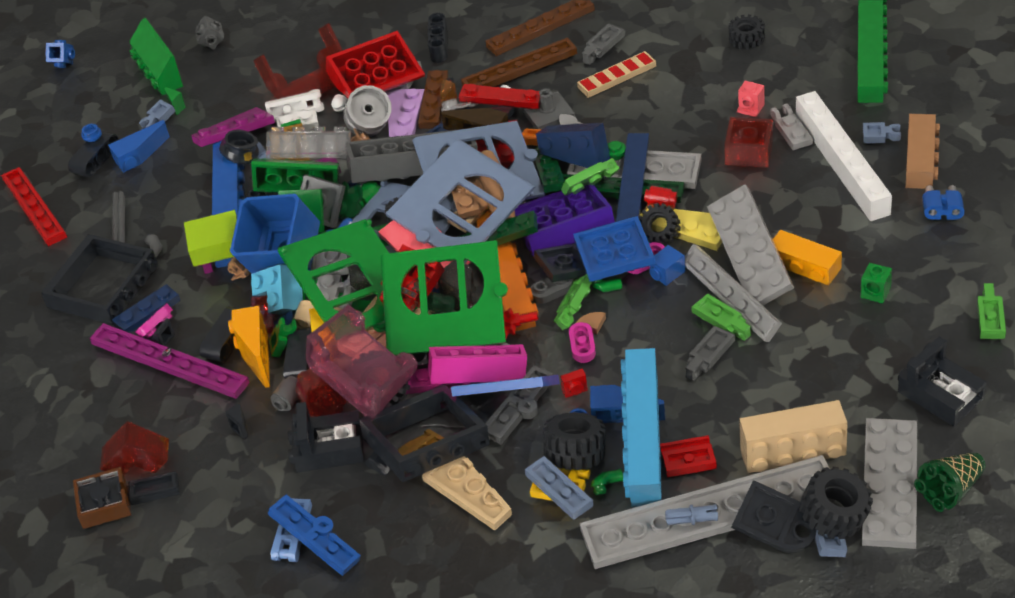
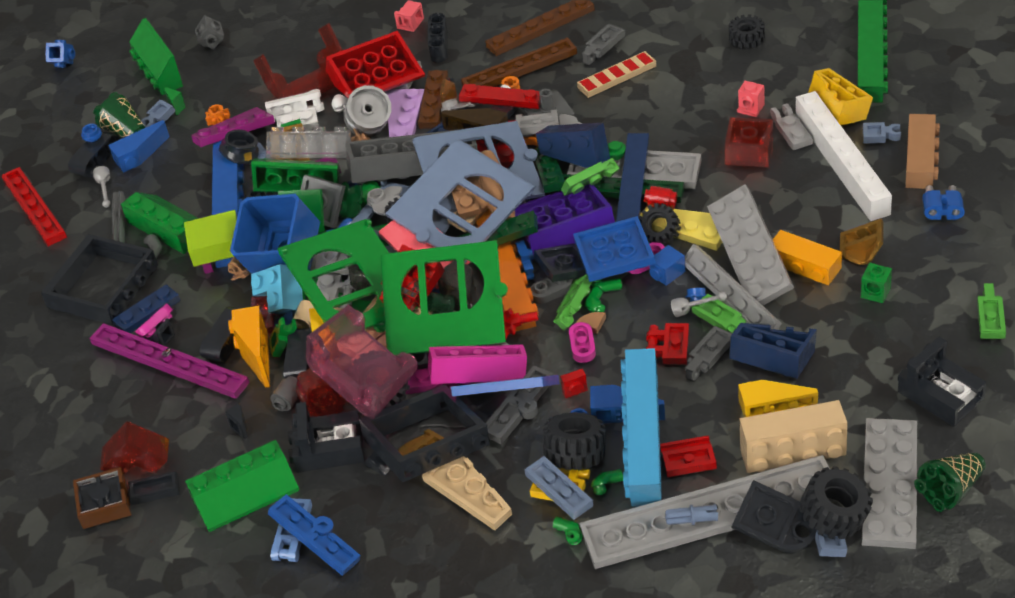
none -> dark green cone [93,92,146,138]
none -> light grey hinge [93,166,111,208]
none -> green slope [121,192,199,254]
none -> green slope [185,440,300,532]
none -> orange gear [205,104,230,126]
none -> light grey plate [366,186,403,215]
none -> coral brick [394,1,424,32]
none -> orange bush [501,76,520,89]
none -> light grey plate [516,109,559,137]
none -> blue plate [516,240,535,280]
none -> green arm [553,516,583,545]
none -> green arm [585,287,606,313]
none -> red plate [645,323,689,365]
none -> light grey hinge [671,292,727,317]
none -> blue plate [685,288,706,302]
none -> dark blue wedge [730,323,817,379]
none -> yellow slope [738,380,818,417]
none -> yellow wedge [808,68,873,125]
none -> pearl gold slope [840,219,883,265]

